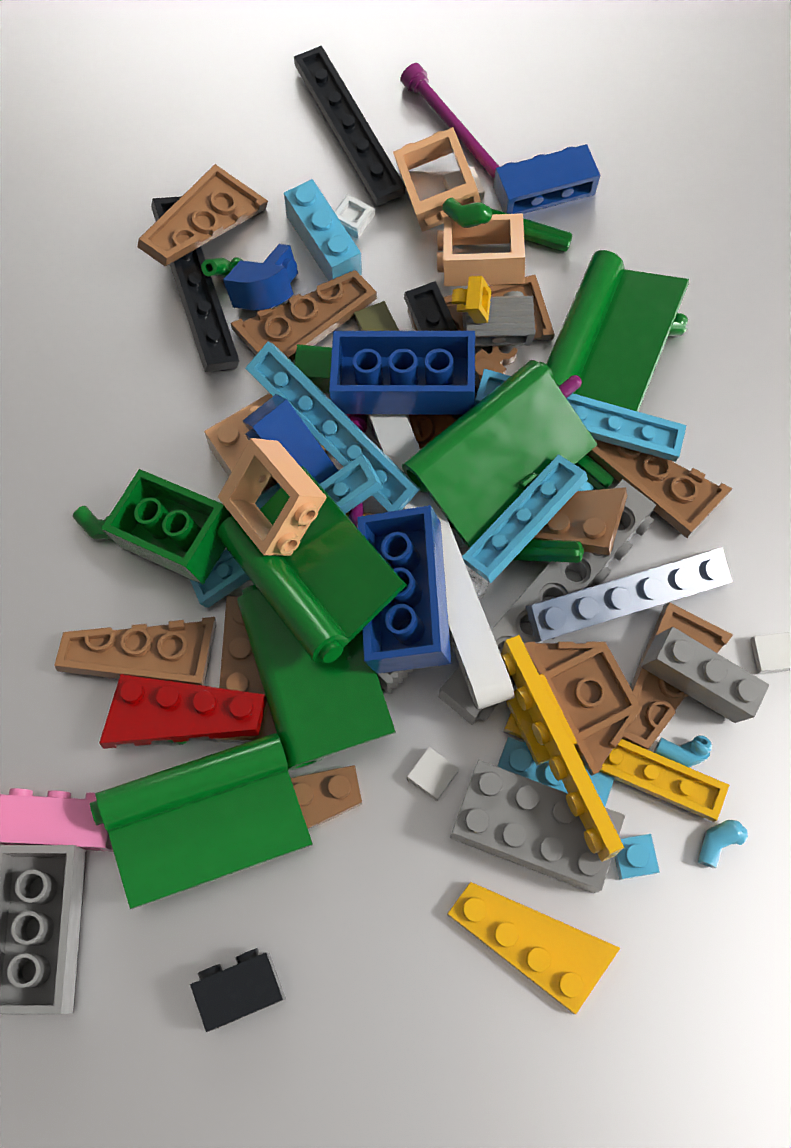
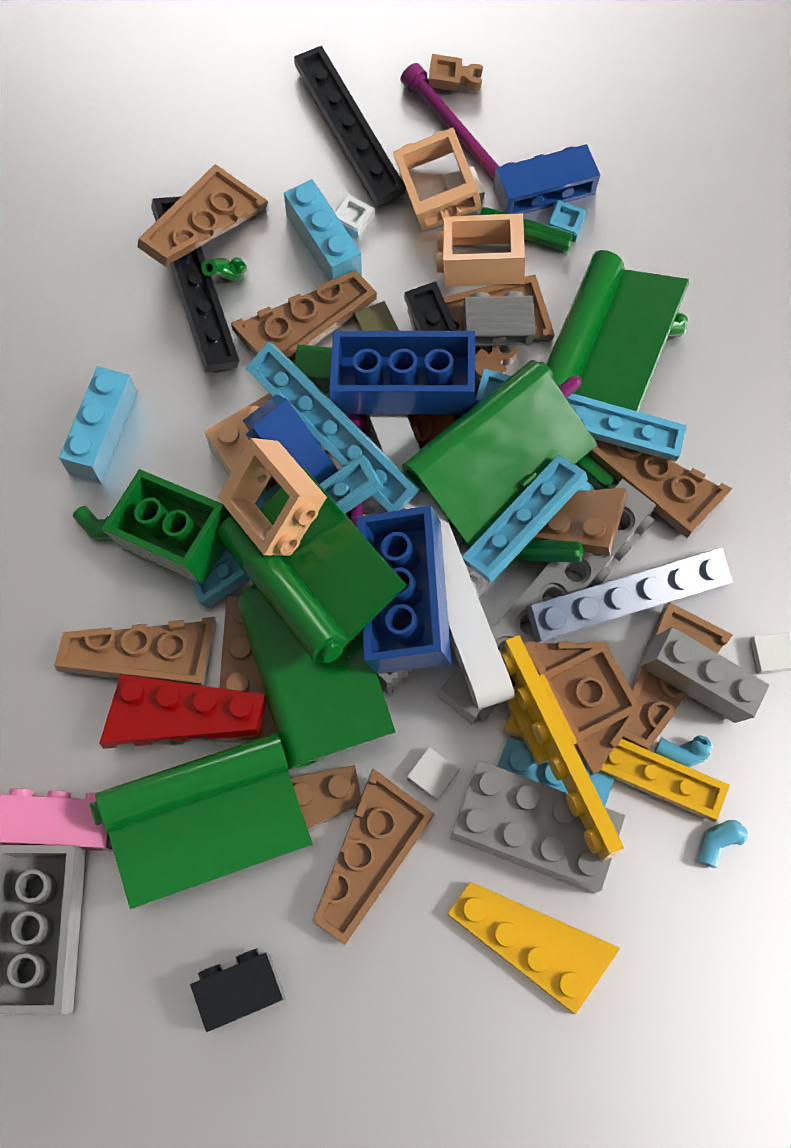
blue brick [223,244,298,310] -> none
green arm [442,198,492,228] -> none
yellow tile [451,276,491,323] -> none
medium azure plate [614,834,660,880] -> none
none -> medium azure brick [59,366,137,484]
none -> medium nougat wing [312,769,435,945]
none -> medium nougat plate [428,54,483,92]
none -> medium azure tile [547,200,587,242]

